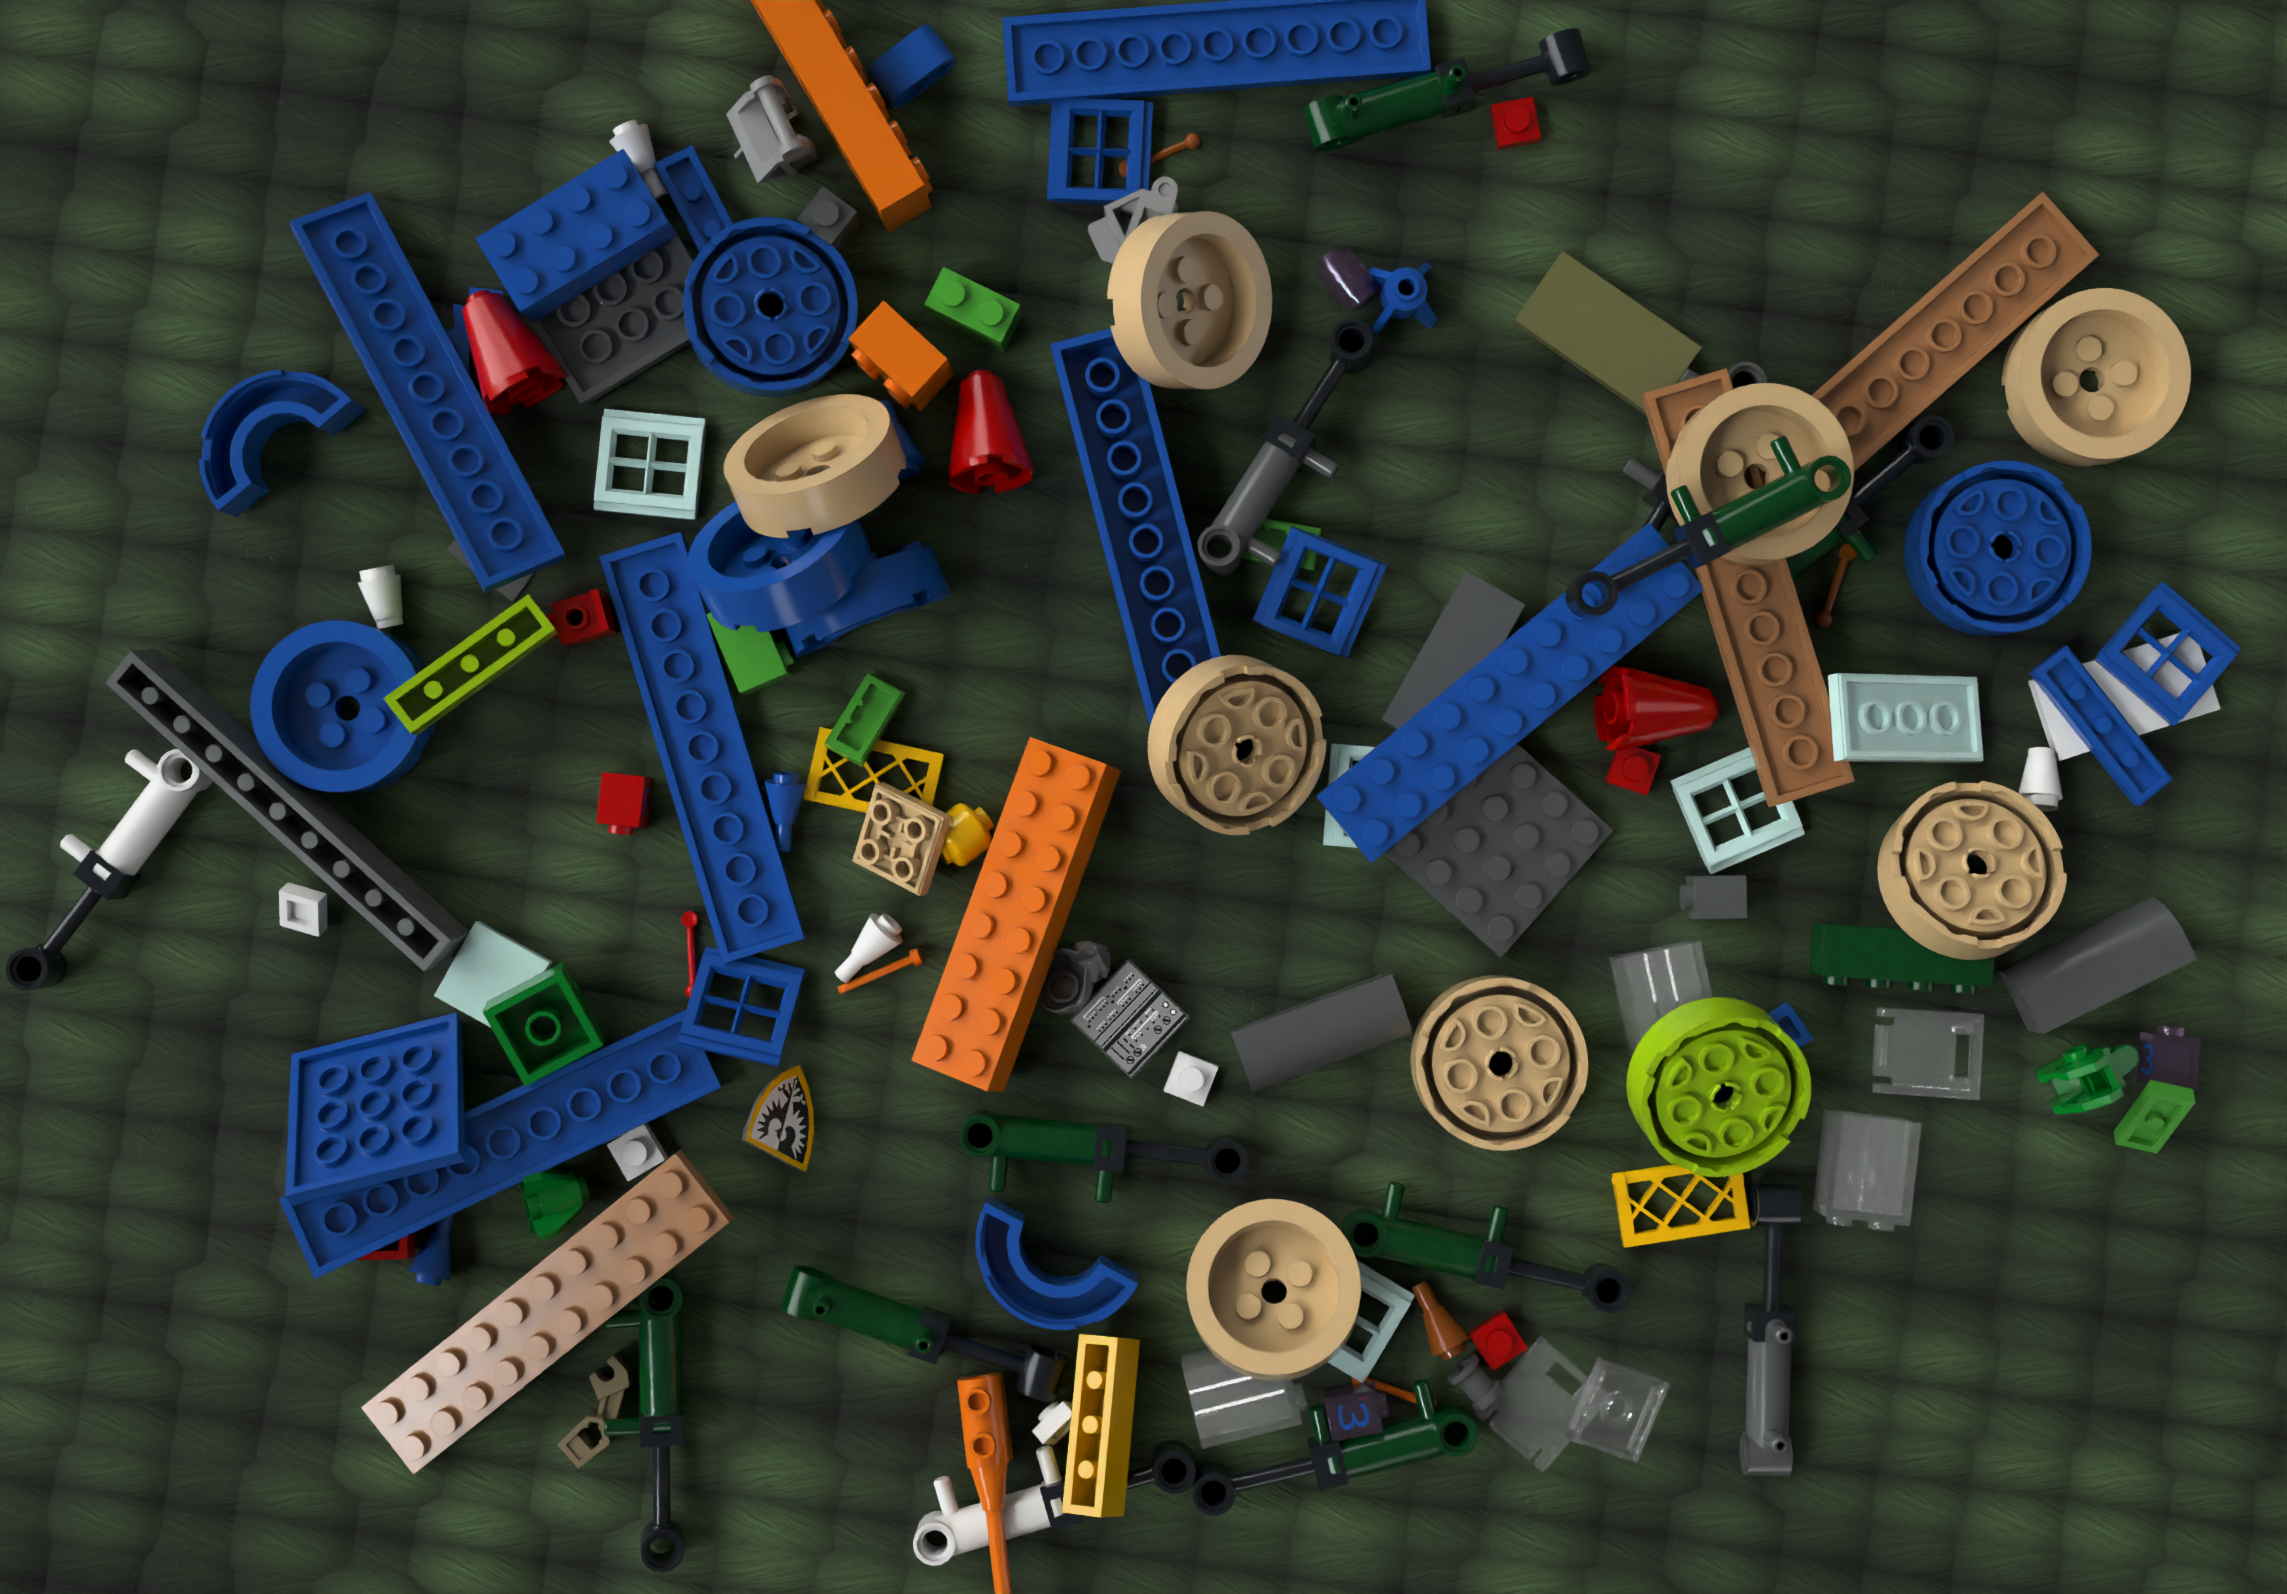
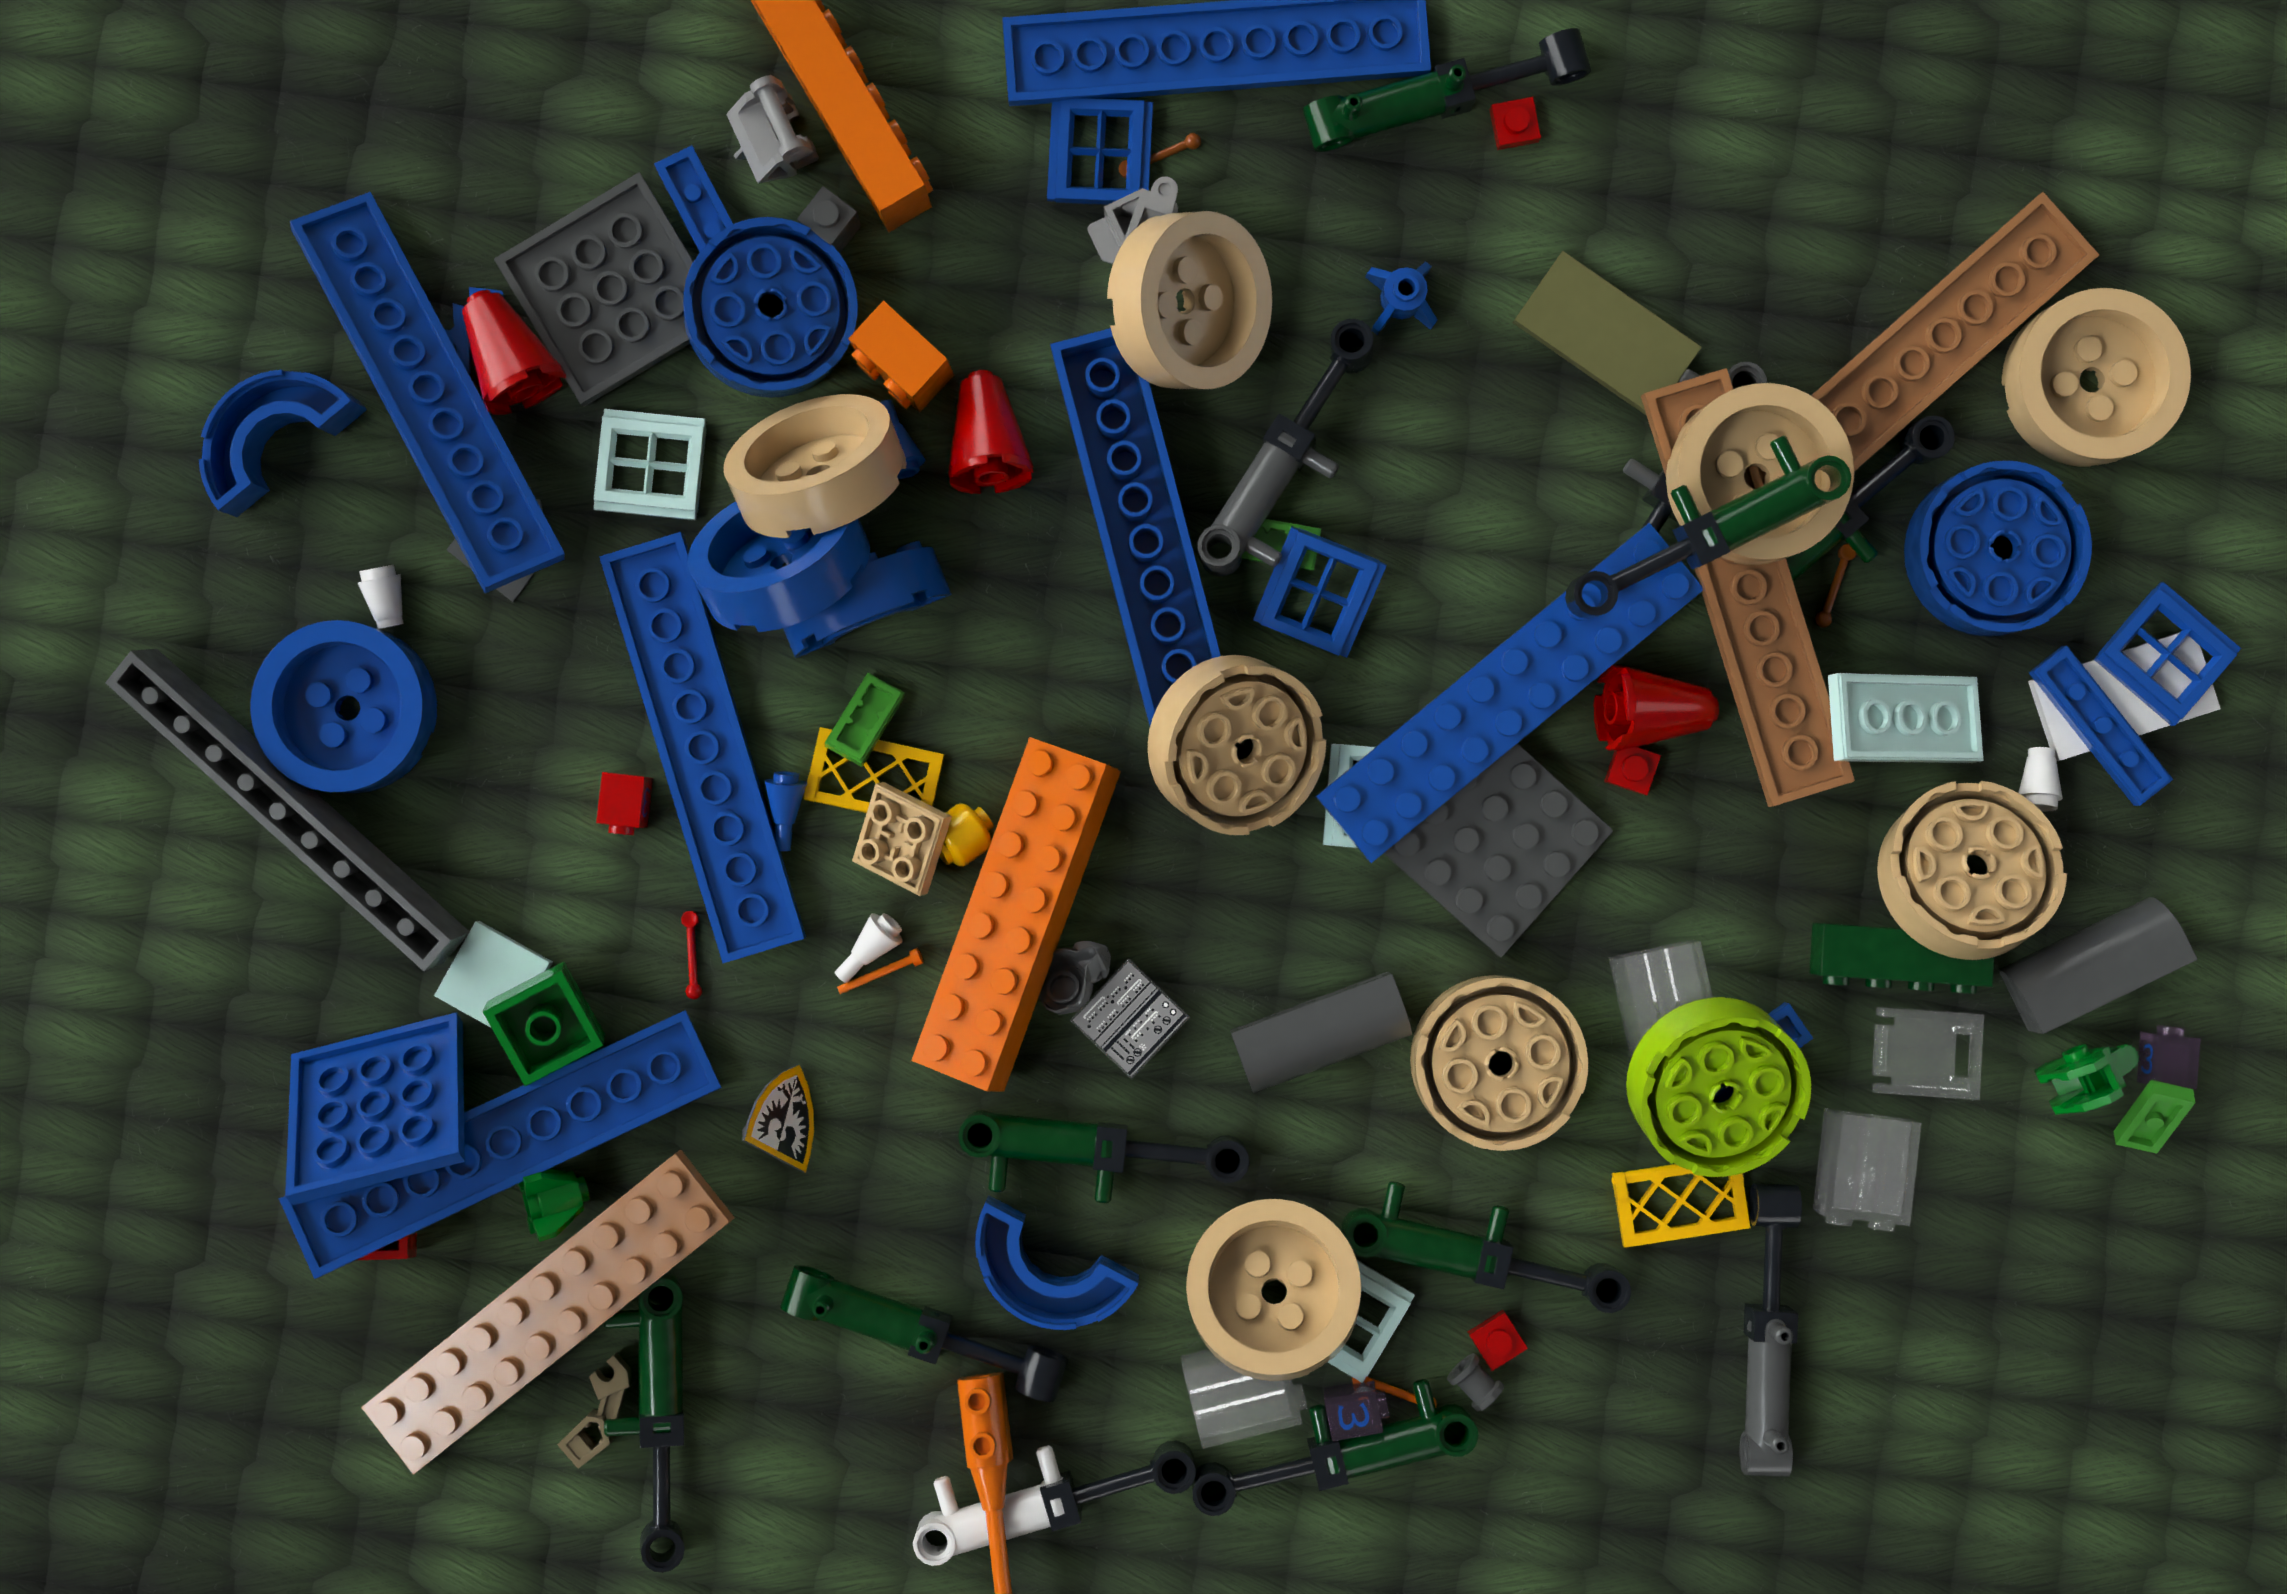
piece [6,749,213,991] -> none
white plate [279,882,327,937] -> none
lime brick [383,594,558,735] -> none
blue cone [408,1214,455,1286] -> none
blue brick [475,149,678,323] -> none
red brick [546,589,618,647] -> none
white plate [607,1123,668,1181] -> none
white cone [609,120,668,199] -> none
blue piece [678,946,805,1067] -> none
bright green brick [706,613,795,696] -> none
blue beam [867,24,957,109] -> none
bright green brick [924,267,1023,353] -> none
white plate [1032,1401,1073,1445] -> none
yellow brick [1062,1334,1140,1518] -> none
white plate [1163,1050,1218,1106] -> none
clear purple brick [1316,247,1377,312] -> none
dark grey brick [1381,571,1526,731] -> none
dark orange cone [1412,1280,1470,1361] -> none
clear container [1476,1335,1609,1472] -> none
clear tile [1565,1356,1670,1463] -> none
light aqua piece [1670,747,1805,874] -> none
dark grey brick [1679,875,1747,919] -> none

